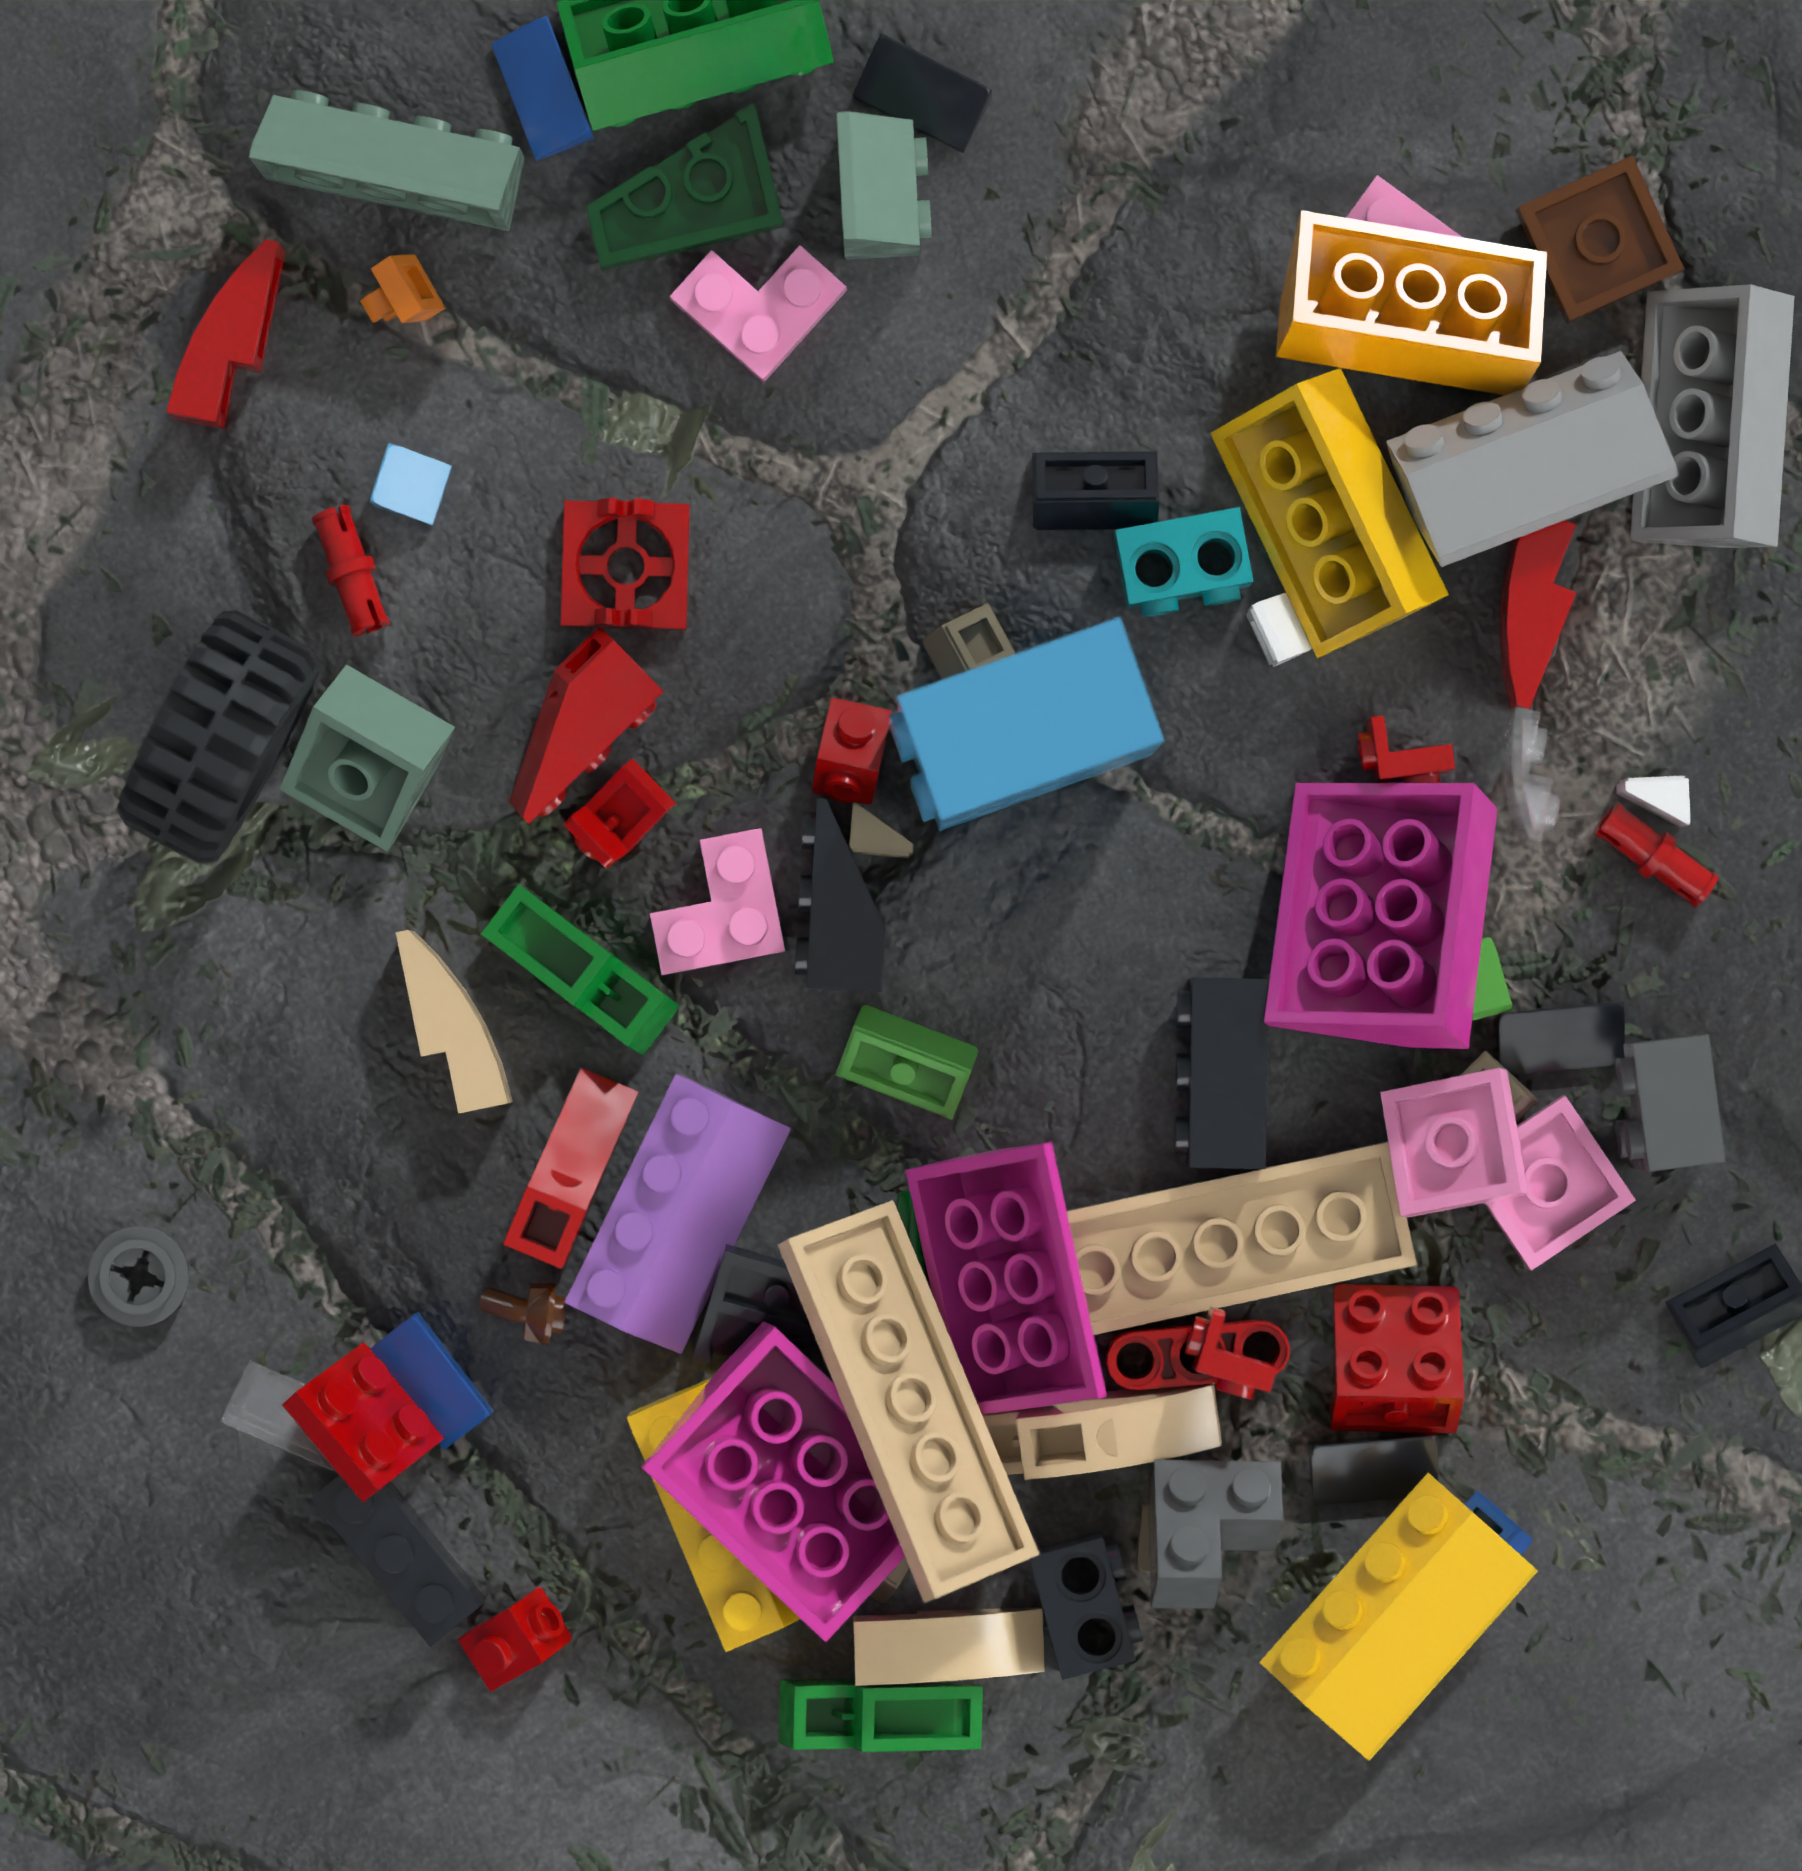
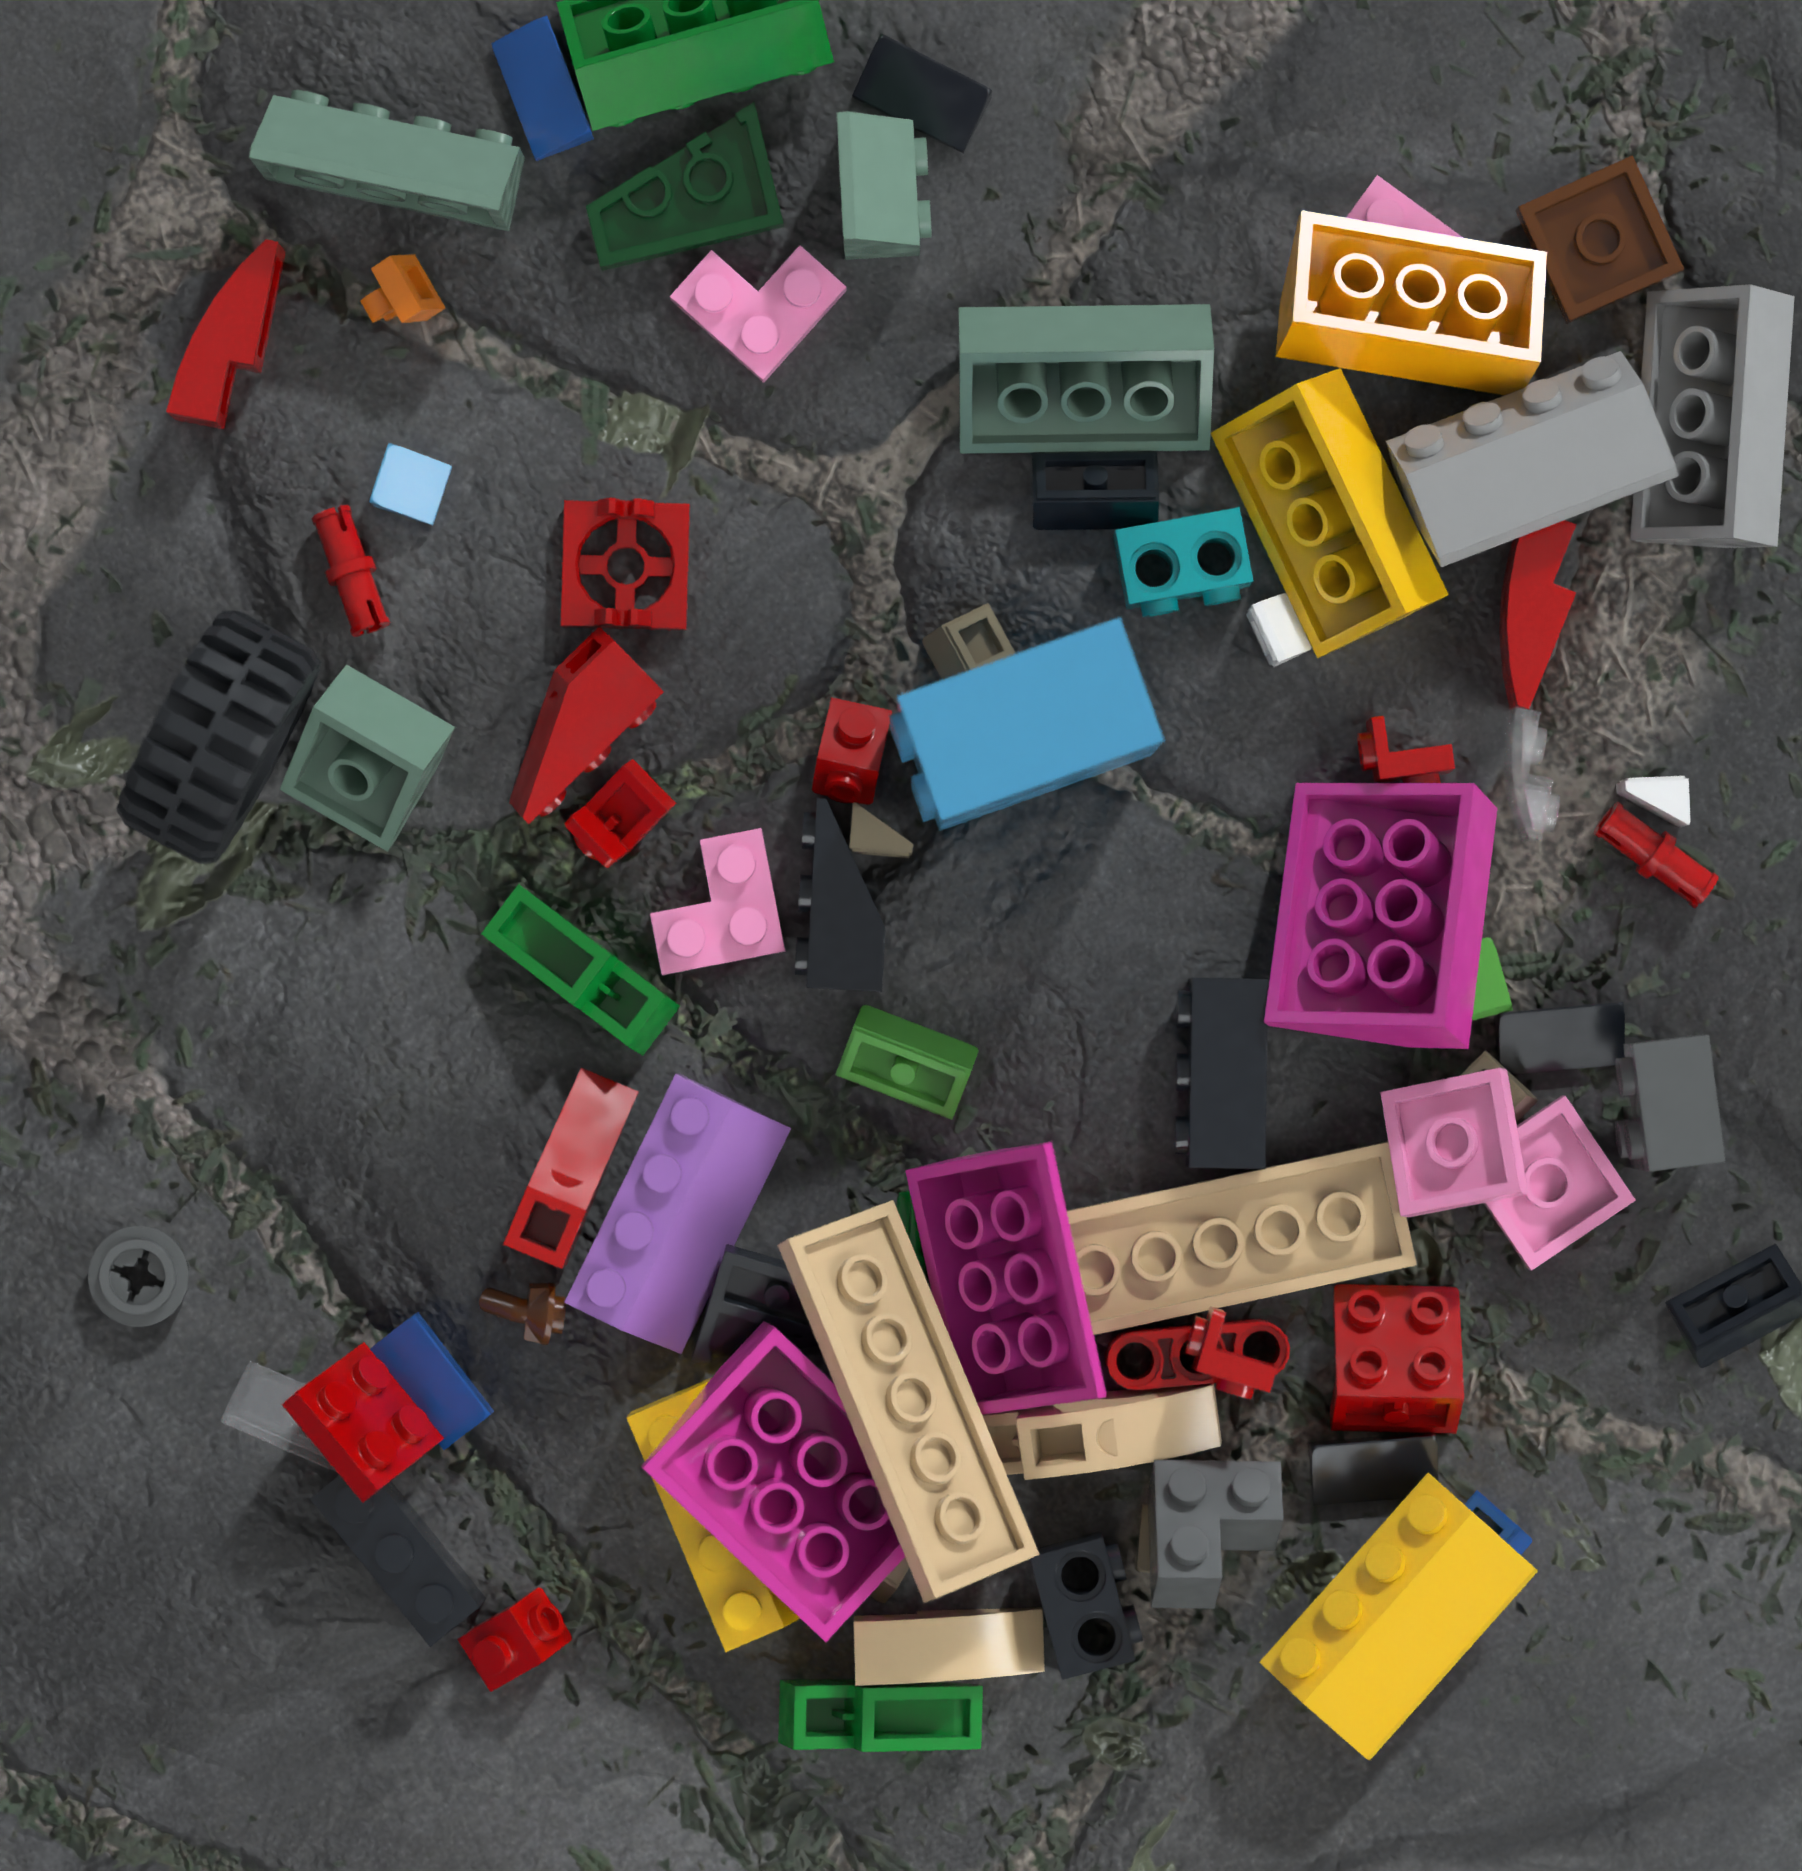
tan slope [396,930,513,1113] -> none
none -> sand green slope [959,304,1214,454]

